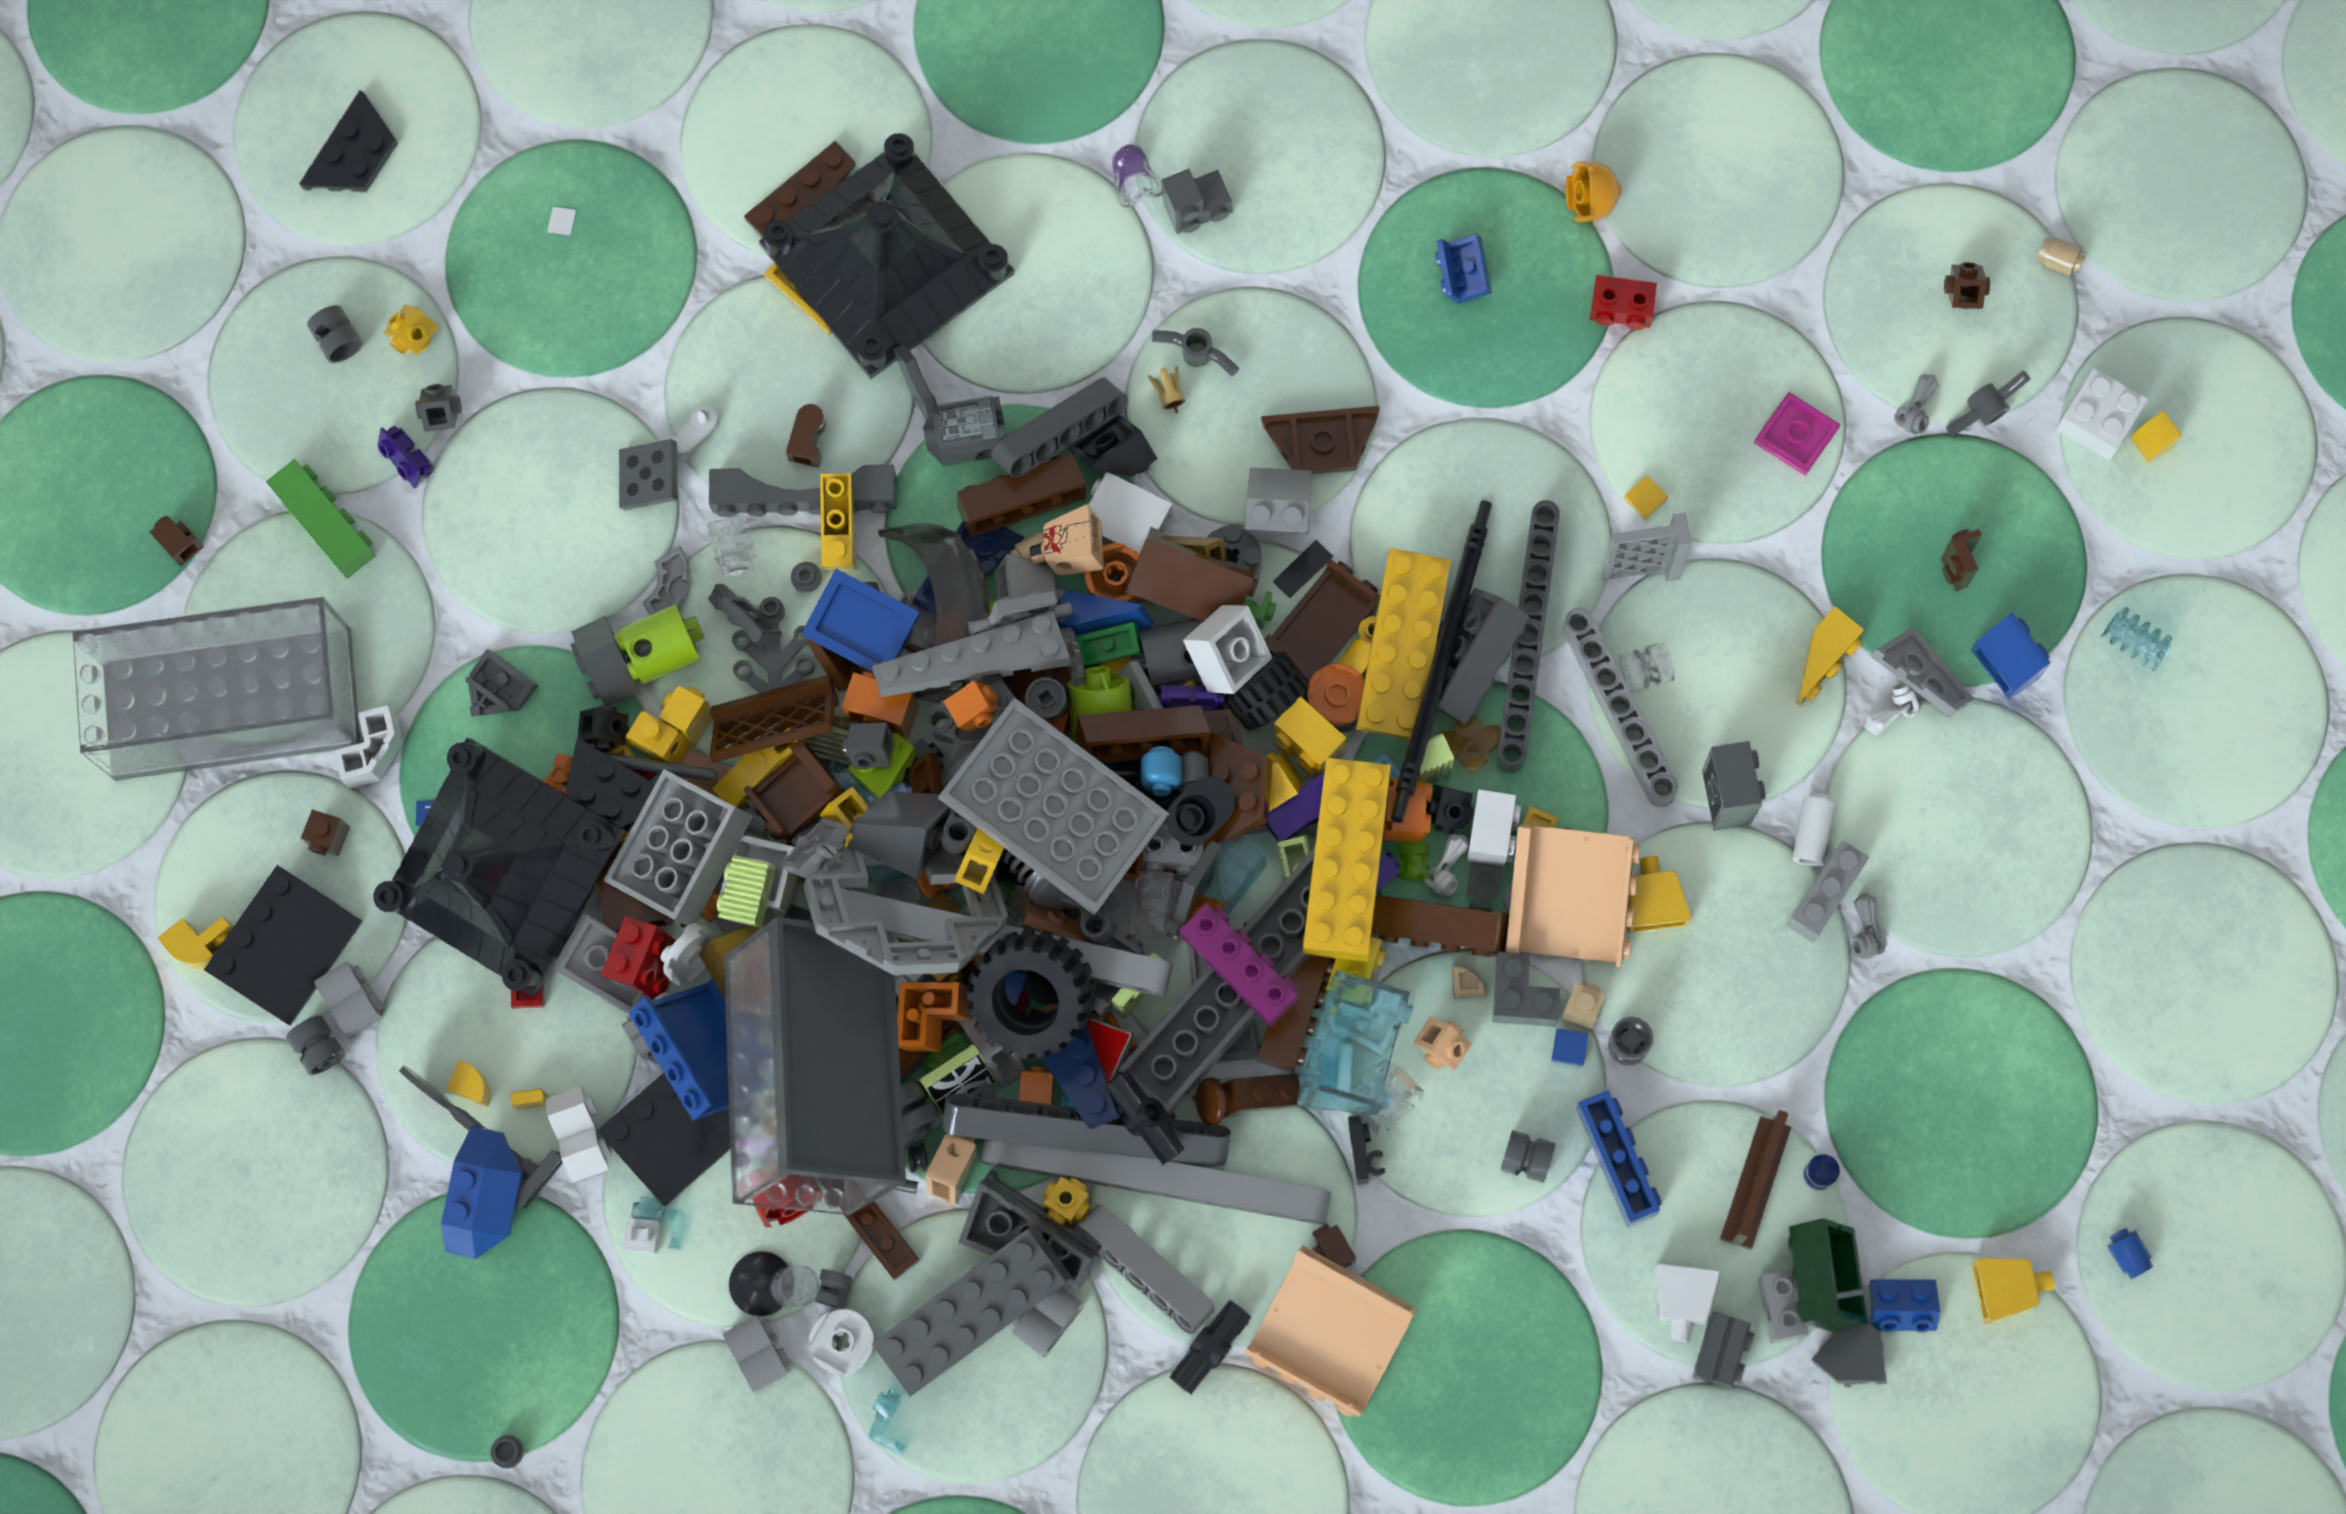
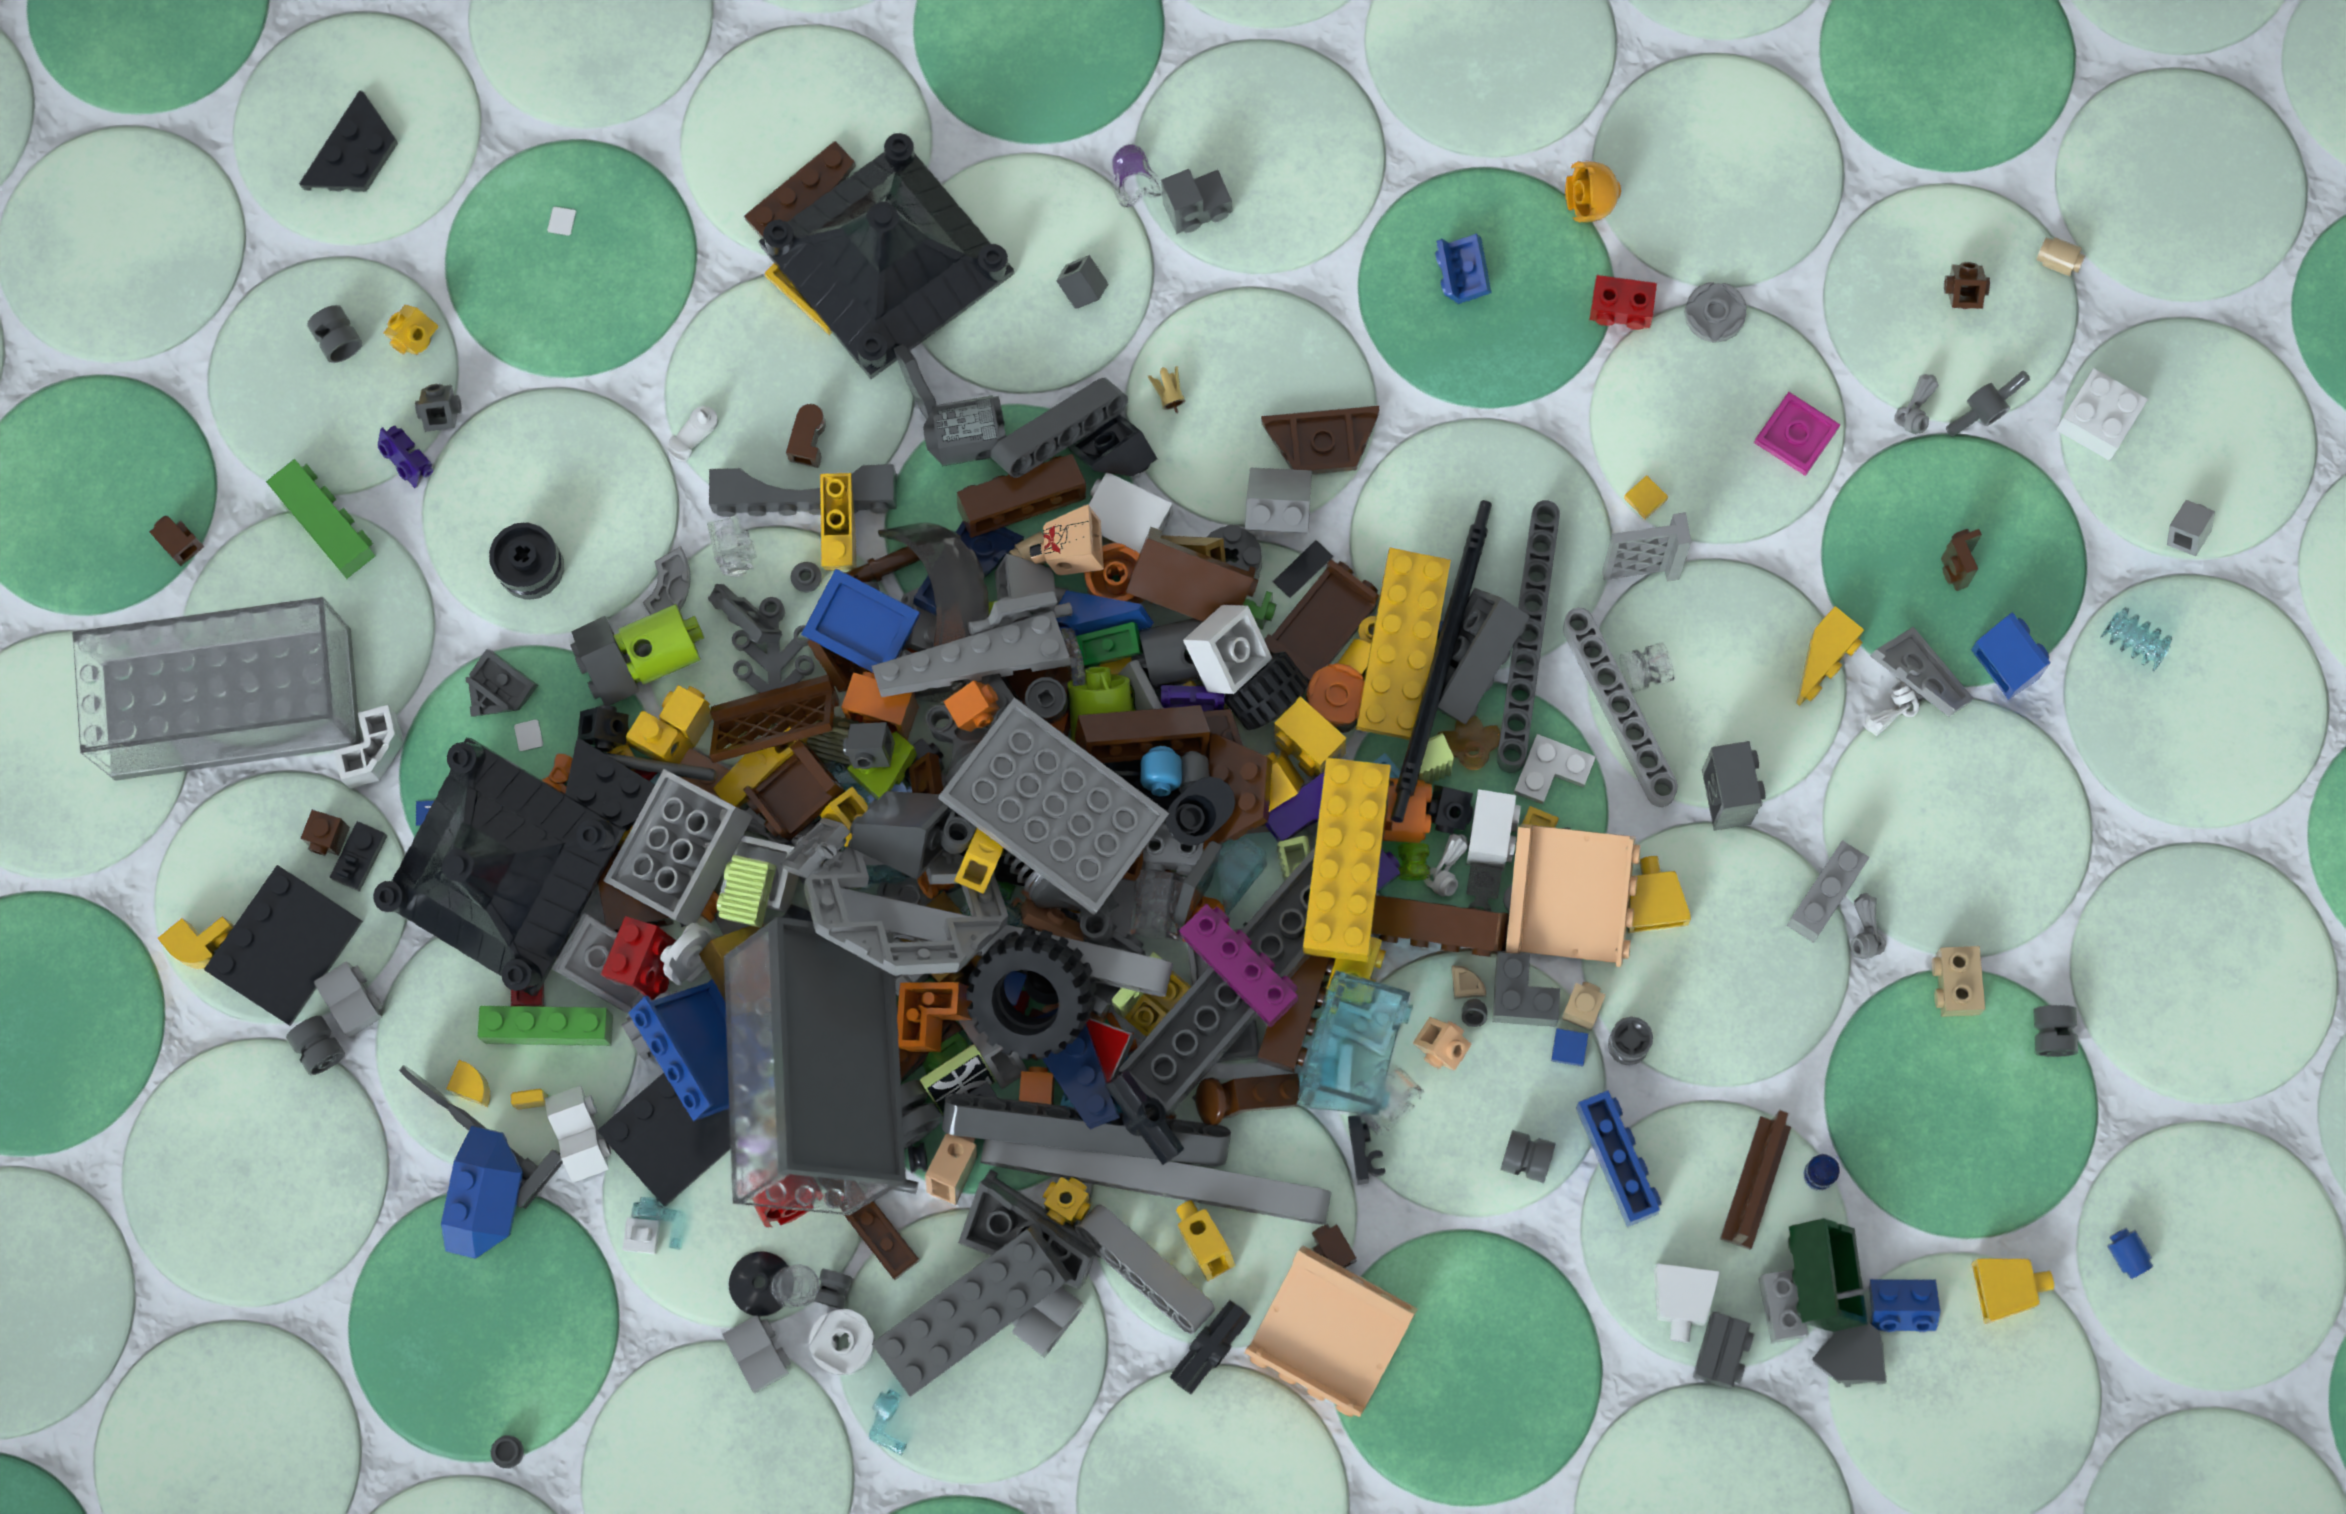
dark grey tile [619,439,678,510] -> none
dark grey piece [1152,328,1240,377] -> none
white brick [1792,793,1835,867] -> none
yellow brick [2130,411,2182,463] -> none
none -> black plate [329,821,387,892]
none -> bright green brick [477,1006,613,1046]
none -> black wheel [489,522,564,600]
none -> white sticker [514,719,543,751]
none -> reddish brown pin [844,536,935,582]
none -> dark grey panel [1056,255,1108,309]
none -> yellow slope [1124,970,1191,1037]
none -> yellow torso [1176,1200,1236,1282]
none -> dark grey hinge [1461,998,1487,1027]
none -> white plate [1514,734,1596,805]
none -> light grey tile [1685,282,1746,343]
none -> tan brick [1932,946,1985,1017]
none -> dark grey wheel [2033,1005,2078,1057]
none -> light grey brick [2167,500,2215,556]

